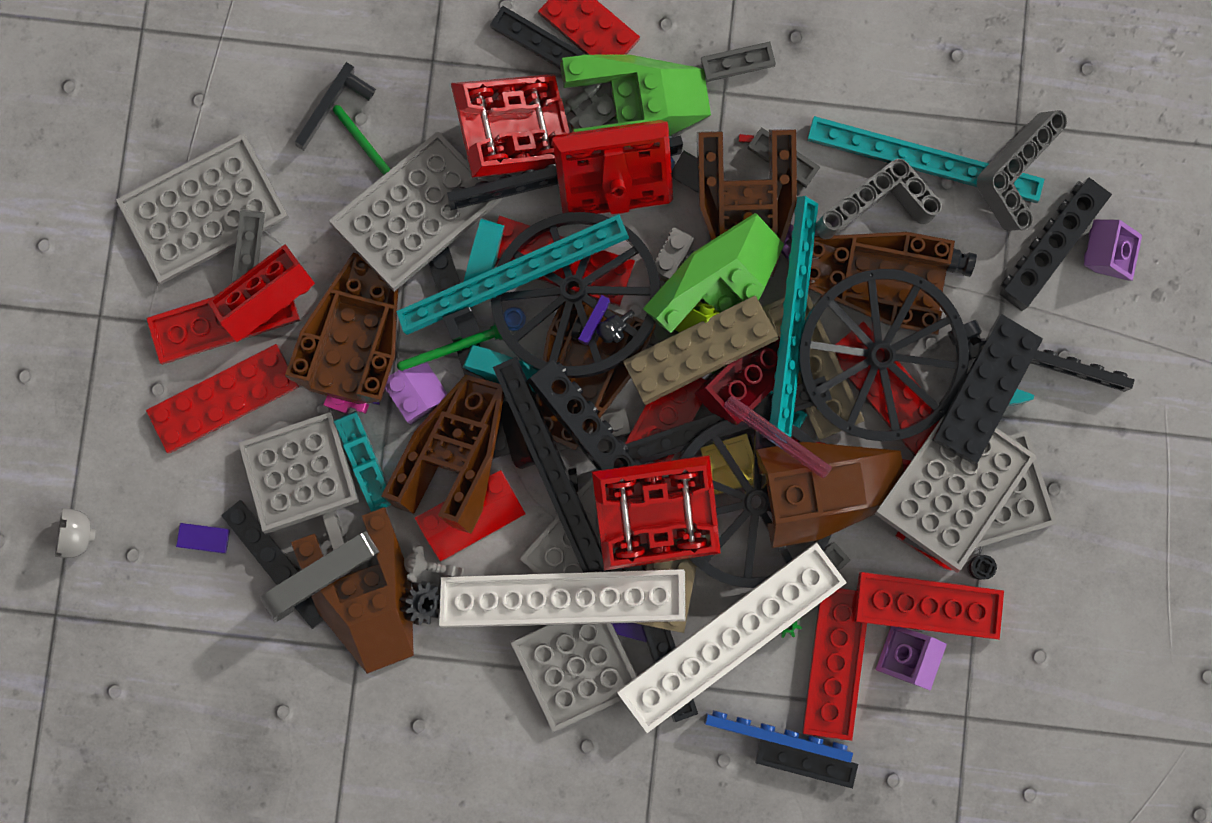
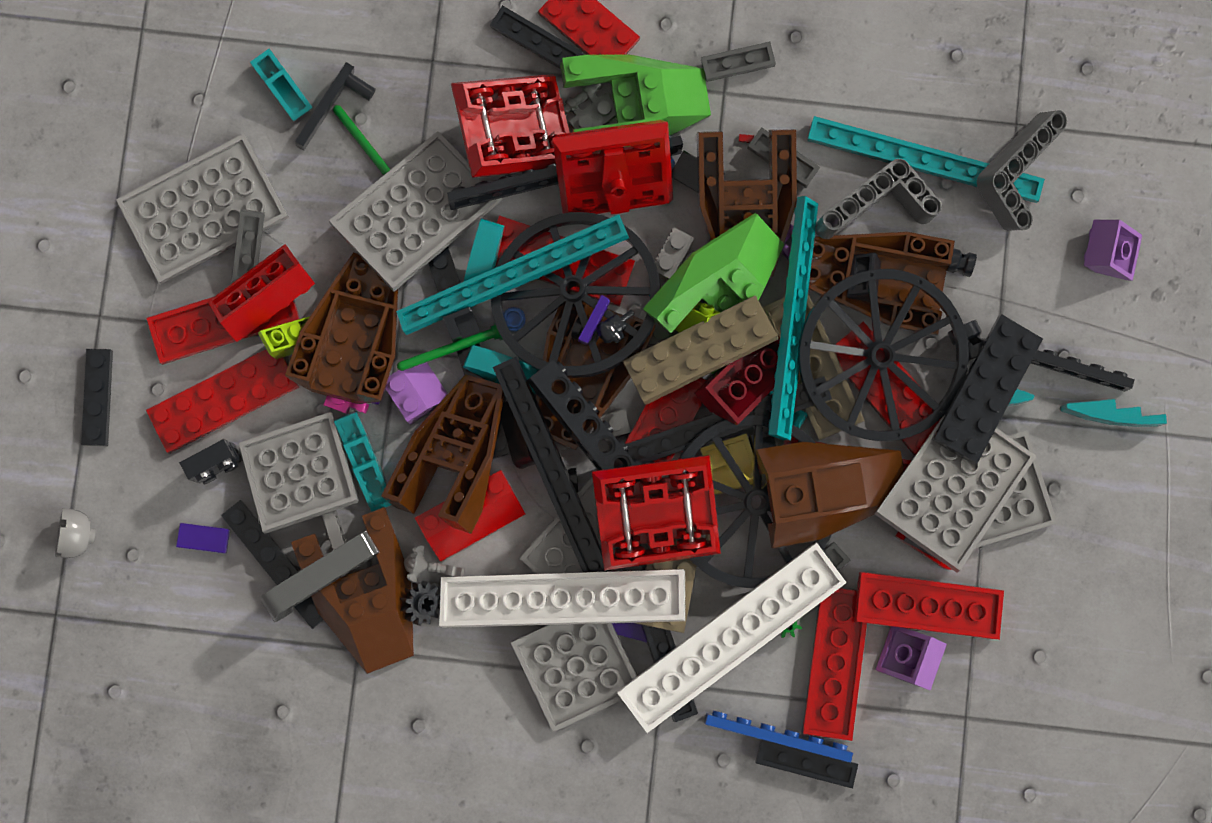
clear pink axle [724,396,831,478] -> none
black wheel [967,555,997,580] -> none
black brick [999,177,1112,311] -> none
none -> black plate [81,349,113,446]
none -> black piece [179,439,243,485]
none -> teal slope [250,48,313,121]
none -> lime slope [258,316,310,359]
none -> black slope [847,252,881,302]
none -> teal slope [1060,399,1167,427]

